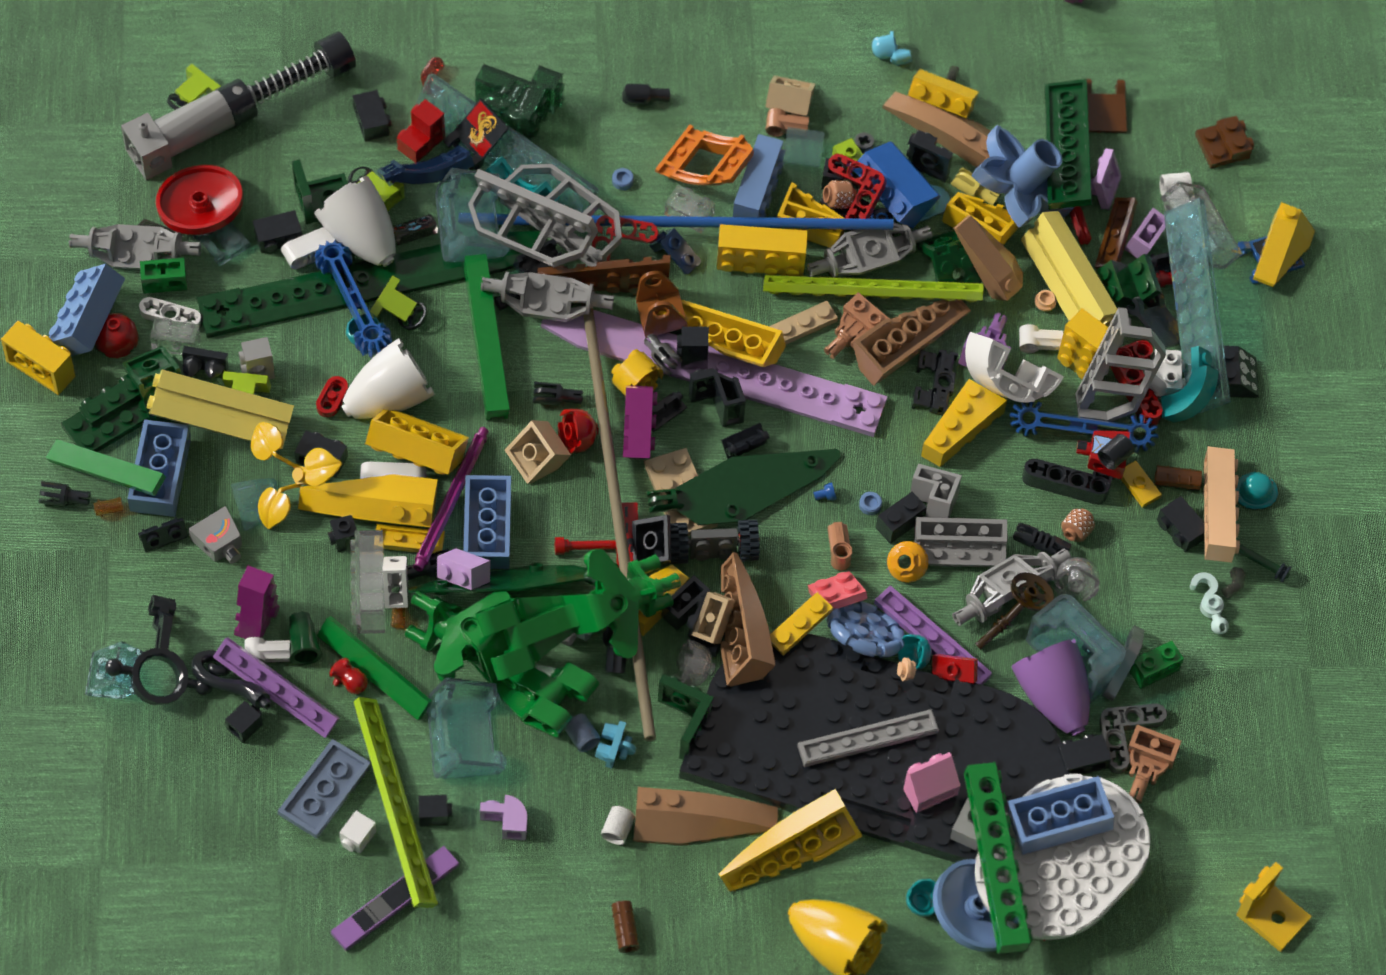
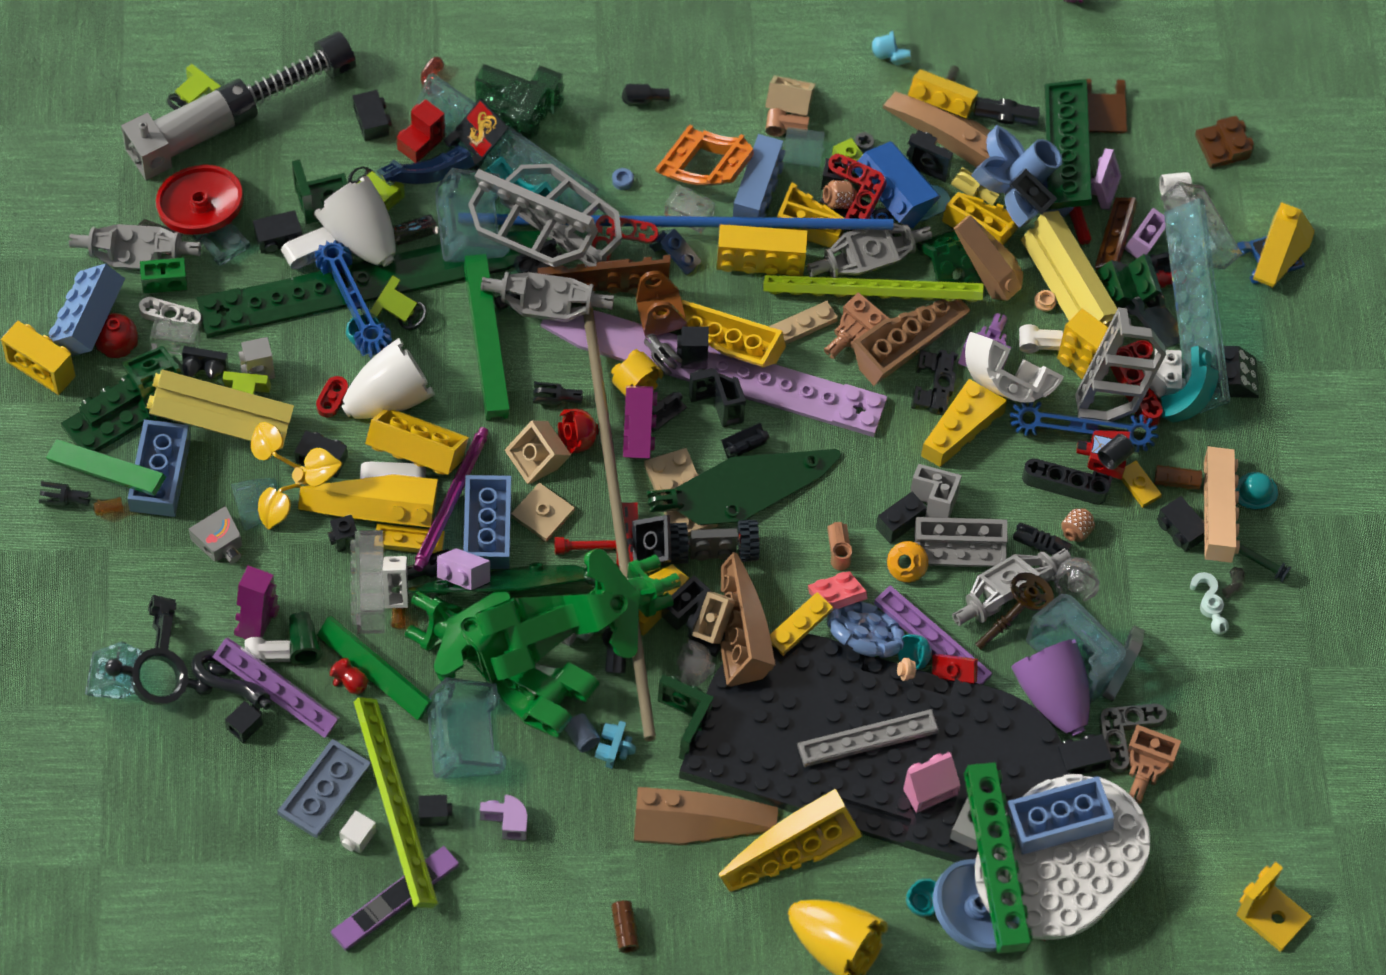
black hinge [138,517,188,552] -> none
white piece [601,806,635,845] -> none
blue piece [813,482,837,501] -> none
medium blue tile [859,492,882,515] -> none
green brick [1129,641,1184,689] -> none
none -> tan plate [511,483,575,542]
none -> black piece [974,97,1040,126]
none -> black brick [1008,168,1057,215]

